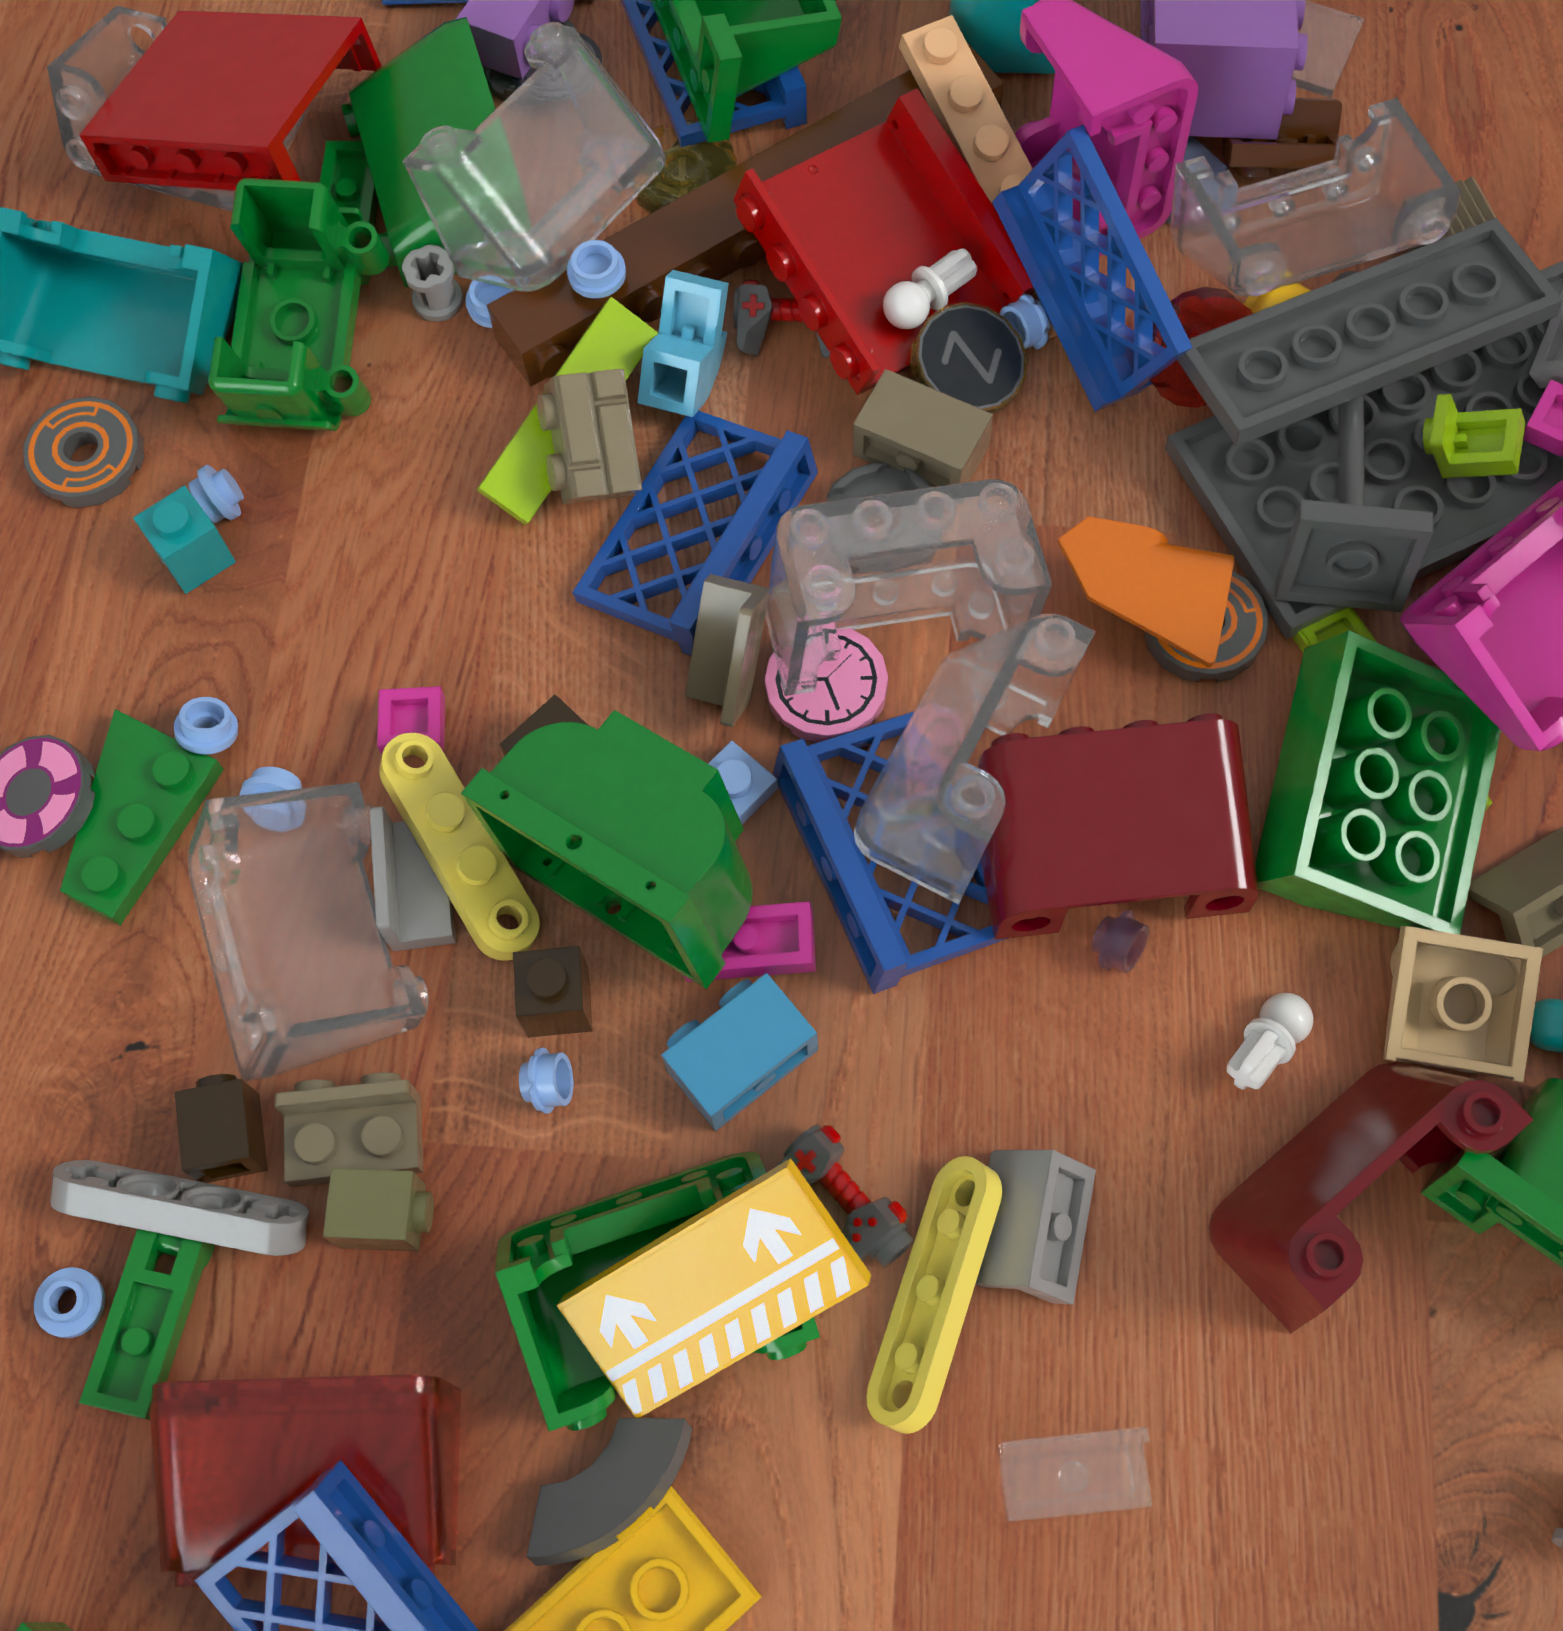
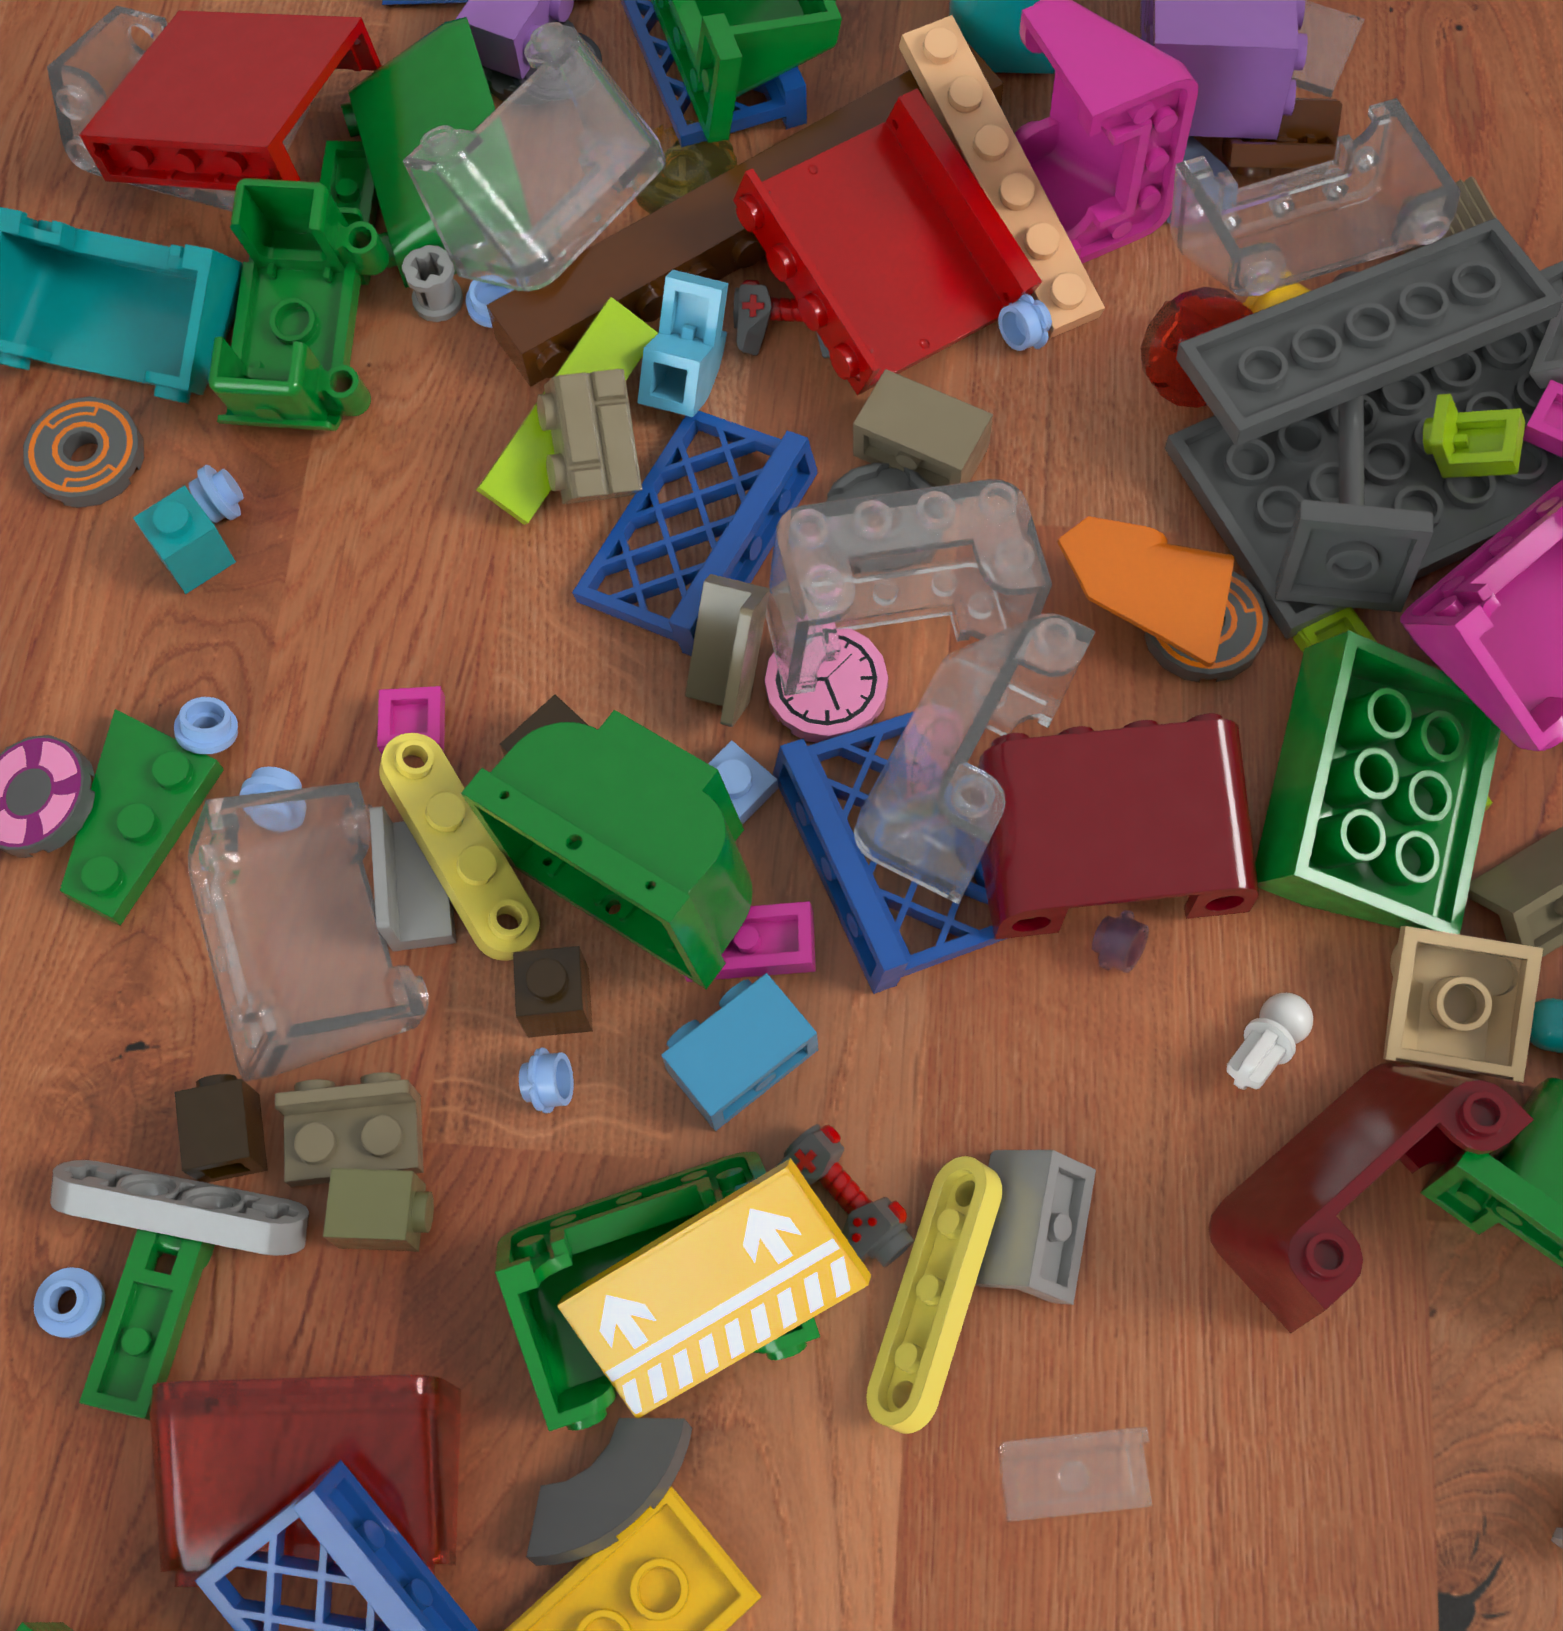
light blue plate [567,240,626,298] -> none
white axle [883,248,977,329] -> none
black tile [910,302,1027,413] -> none
blue fence [992,125,1193,412] -> none

